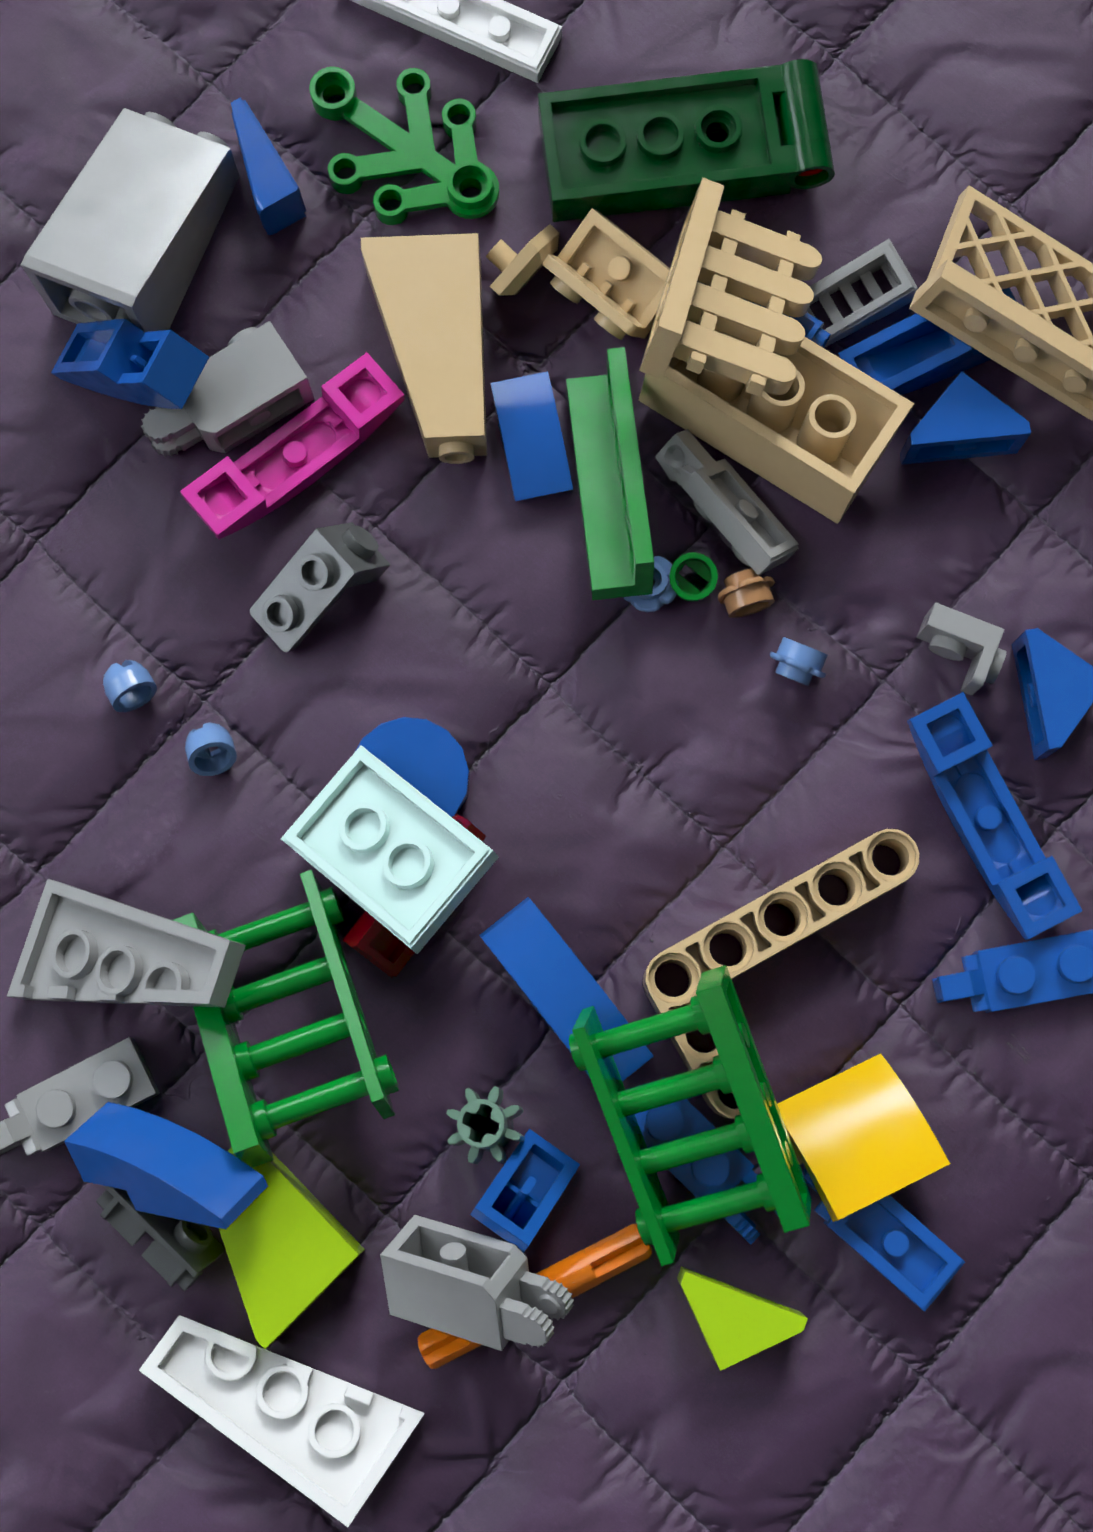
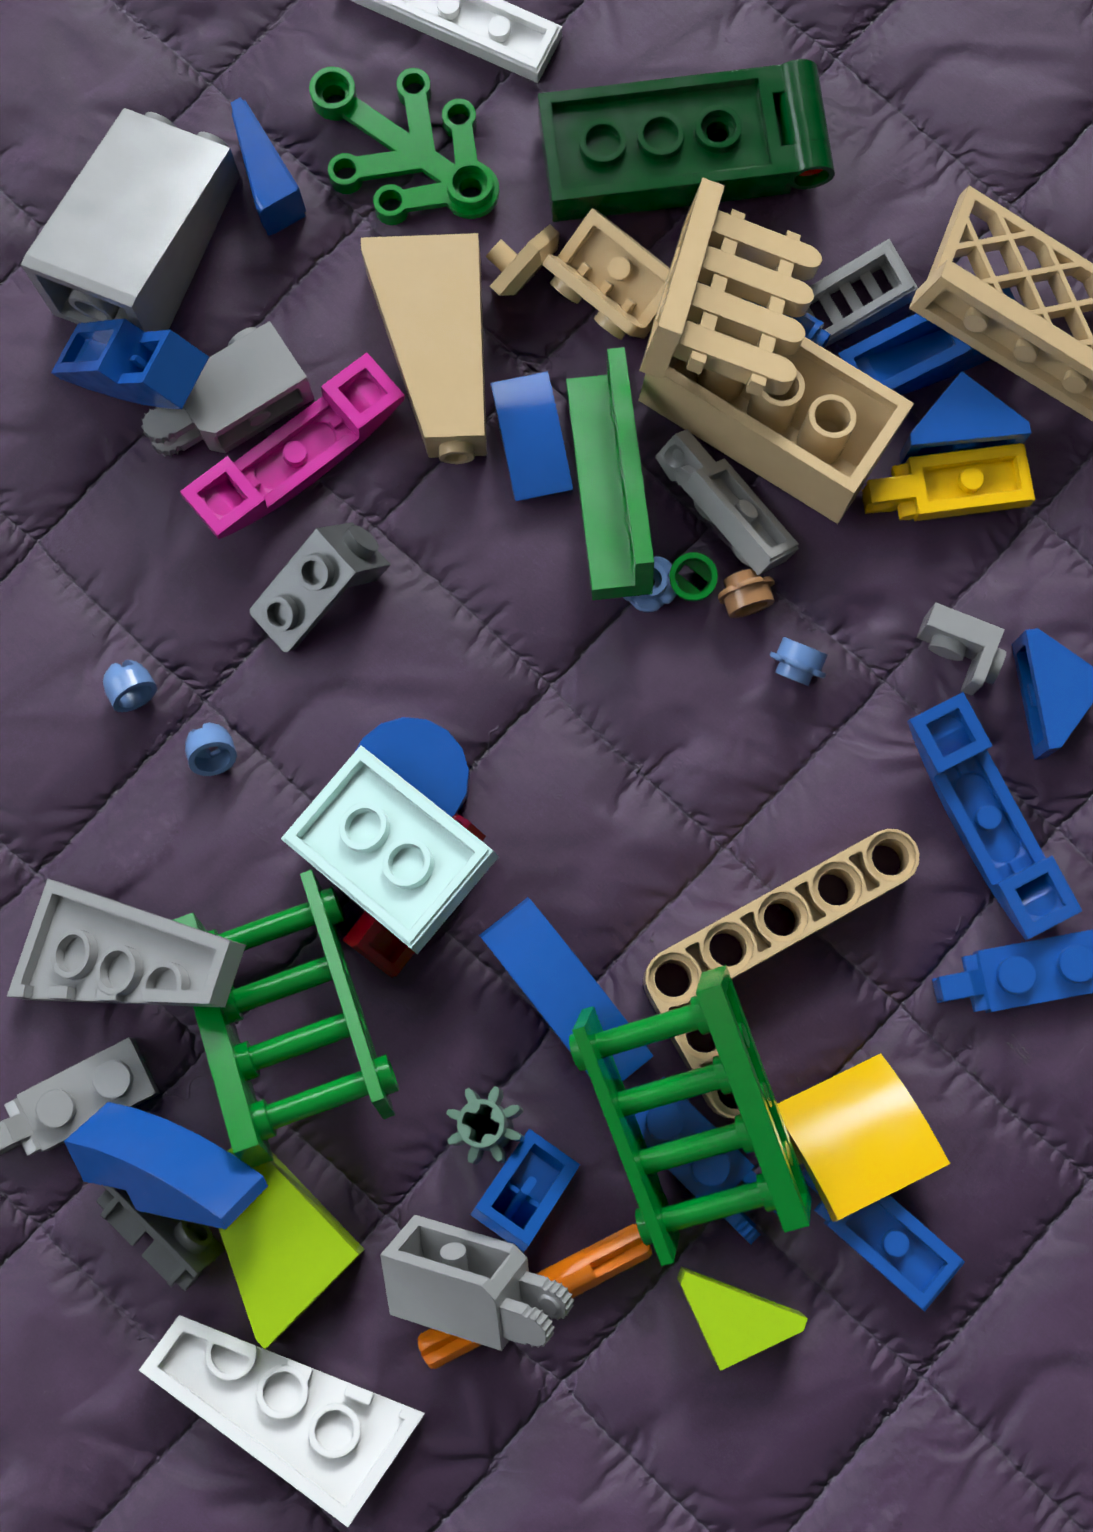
none -> yellow hinge [861,443,1035,521]

